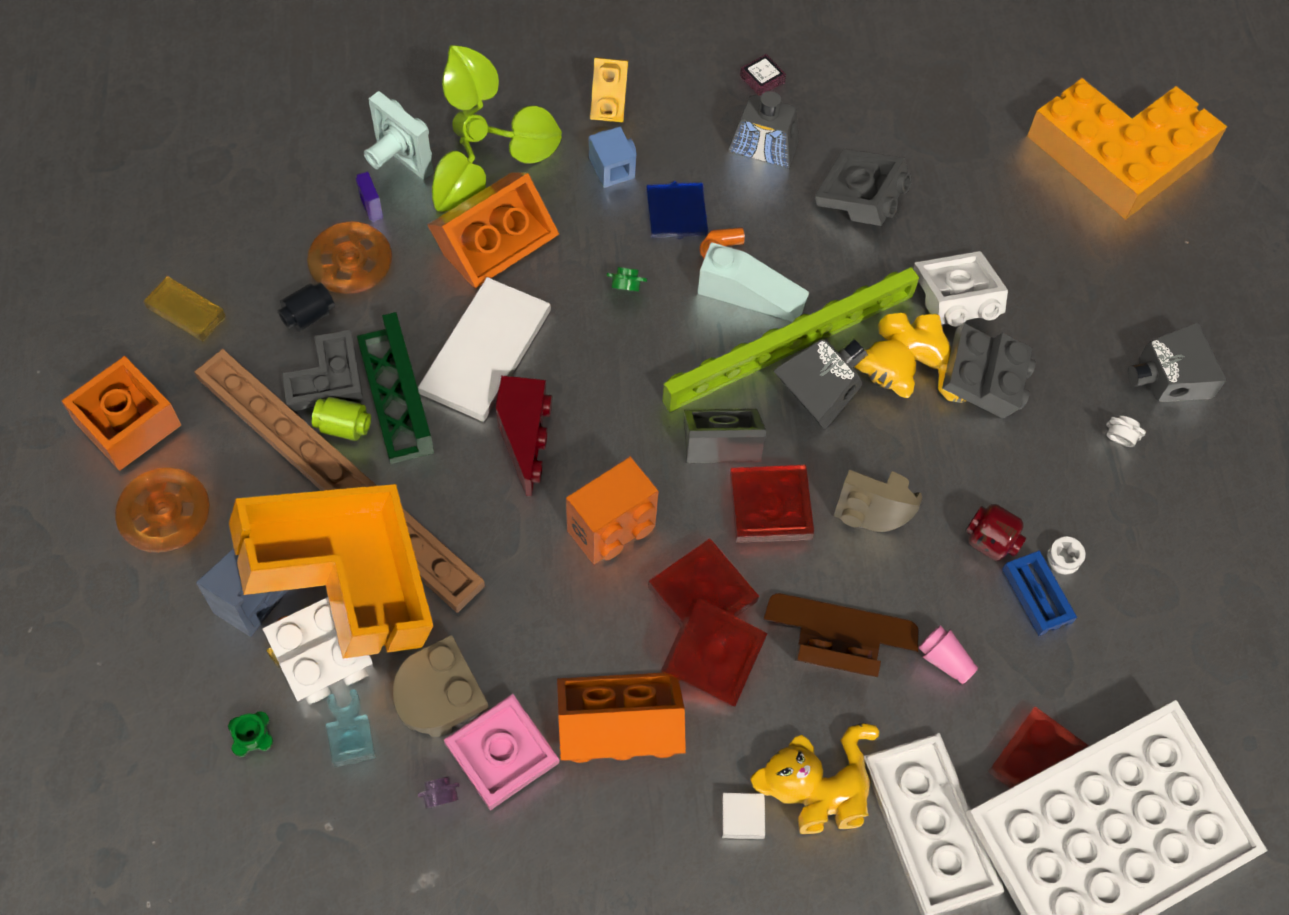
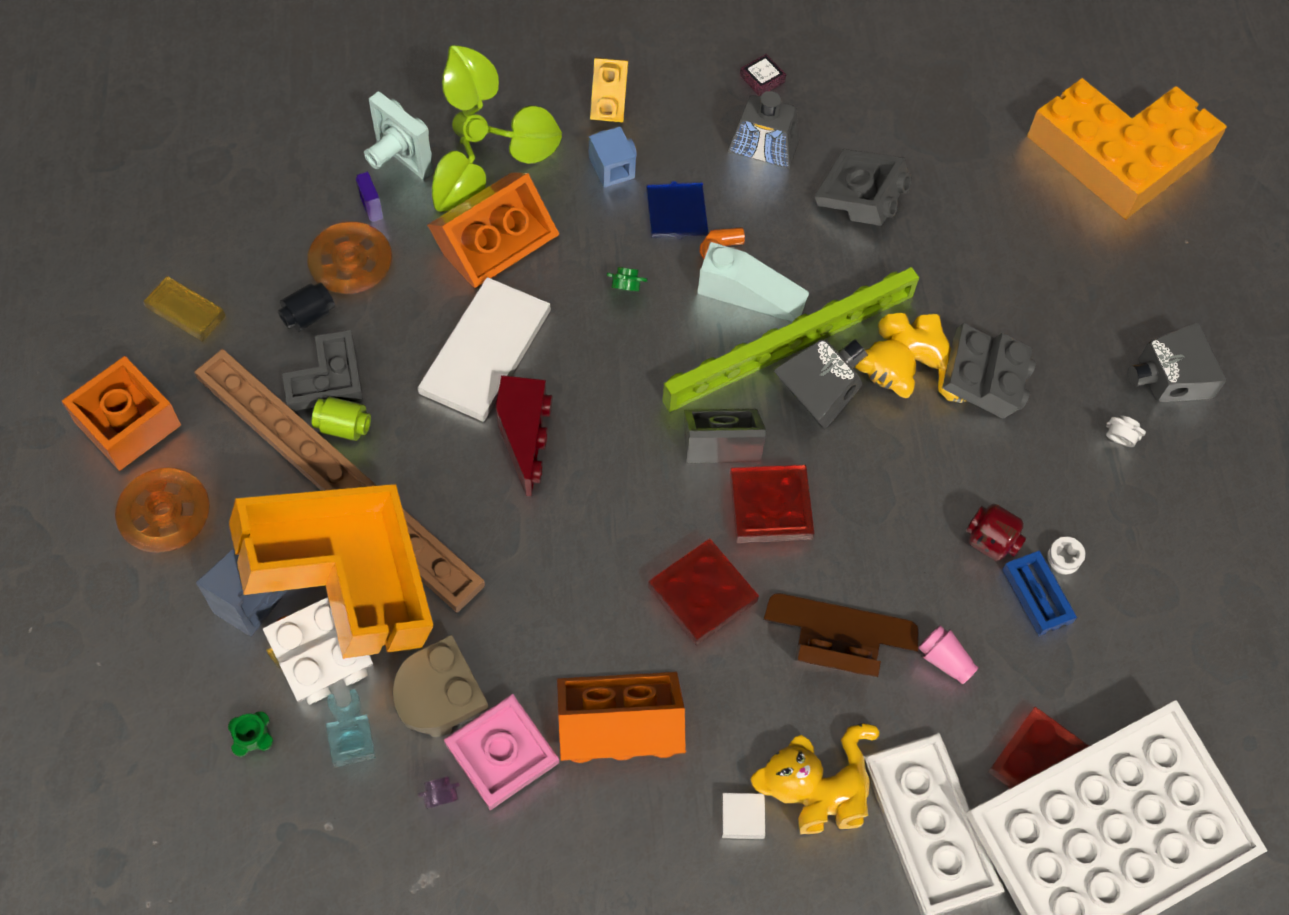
dark green fence [357,312,434,465] -> none
orange brick [566,456,659,565] -> none
clear red plate [661,598,768,707] -> none
dark tan slope [833,469,922,532] -> none
white plate [914,251,1008,327] -> none

